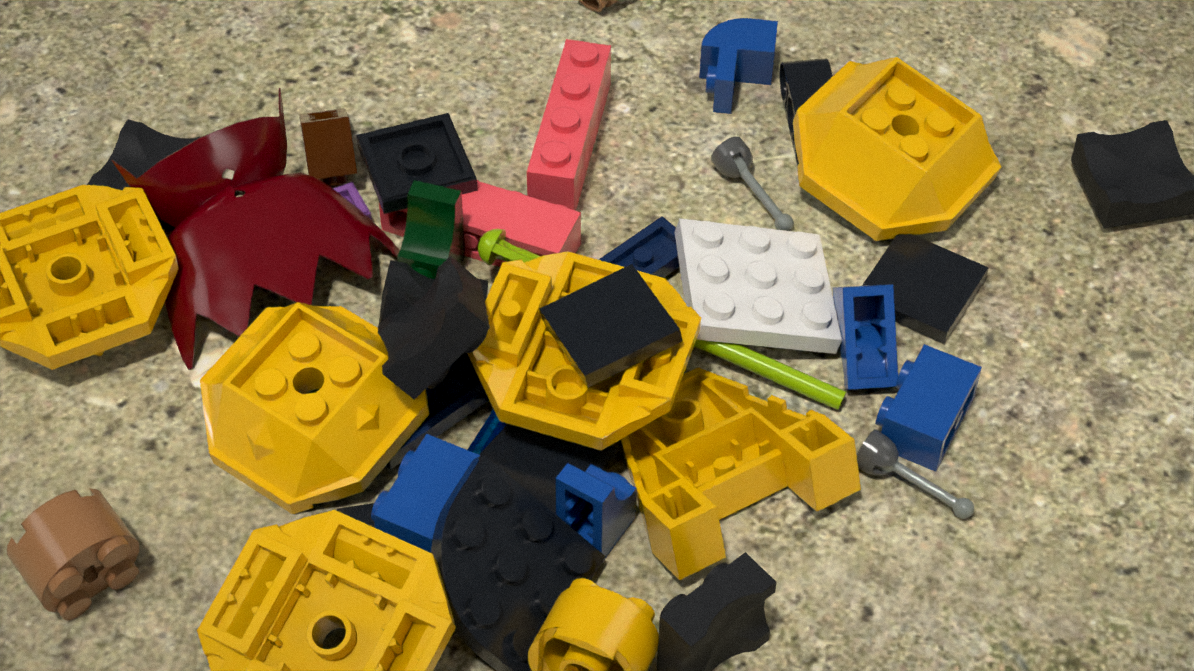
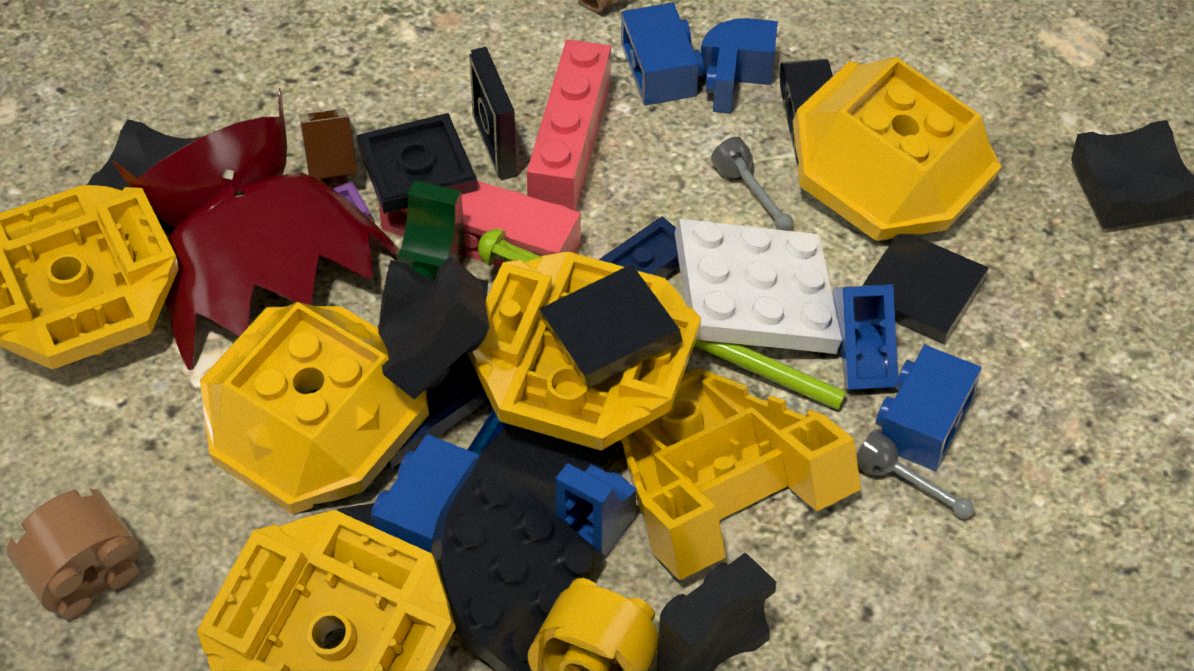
none -> black tile [469,46,517,181]
none -> blue brick [621,2,704,106]

